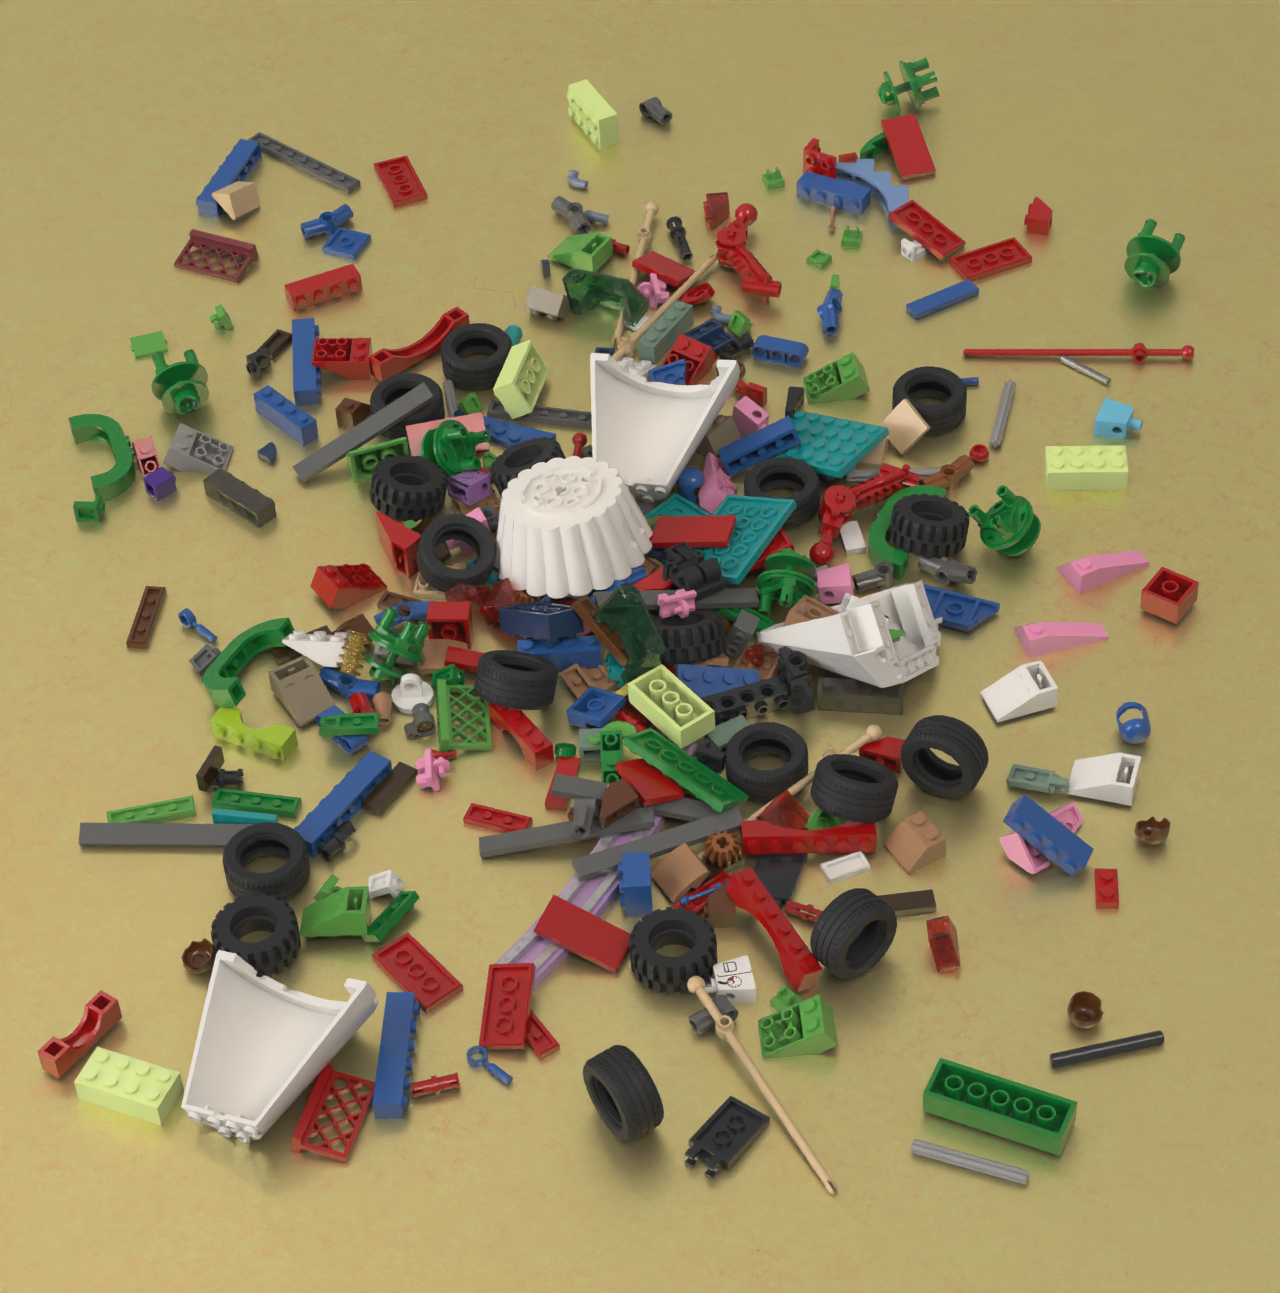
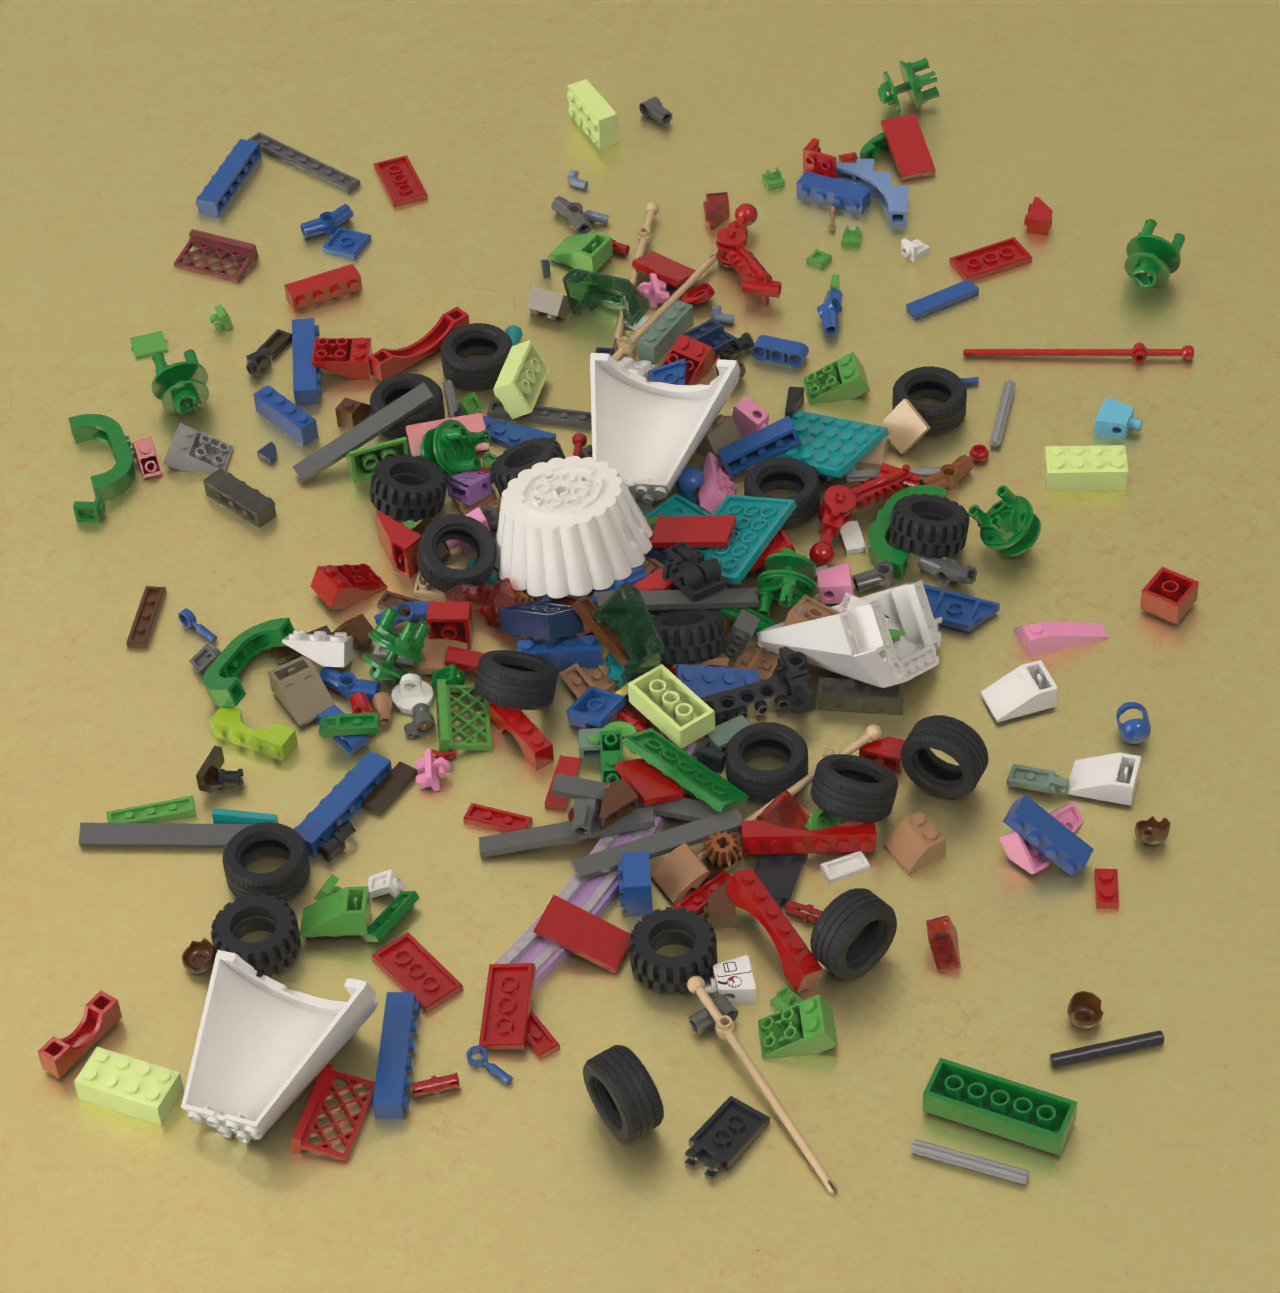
dark purple brick [143,467,177,501] -> none
tan slope [211,181,260,220] -> none
green tile [211,788,302,819] -> none
clear yellow piece [336,630,371,676] -> none
green tile [555,743,577,757] -> none
bright pink hips [657,589,697,618] -> none
black pin [666,216,693,261] -> none
blue hinge [680,883,723,905] -> none
bright green tile [727,310,753,336] -> none
red plate [735,381,767,407] -> none
clear red tile [745,644,767,668] -> none
dark brown tile [878,889,936,916] -> none
red tile [888,200,966,261] -> none
bright pink wedge [1057,550,1149,594] -> none
flat silver bar [1060,355,1111,385] -> none

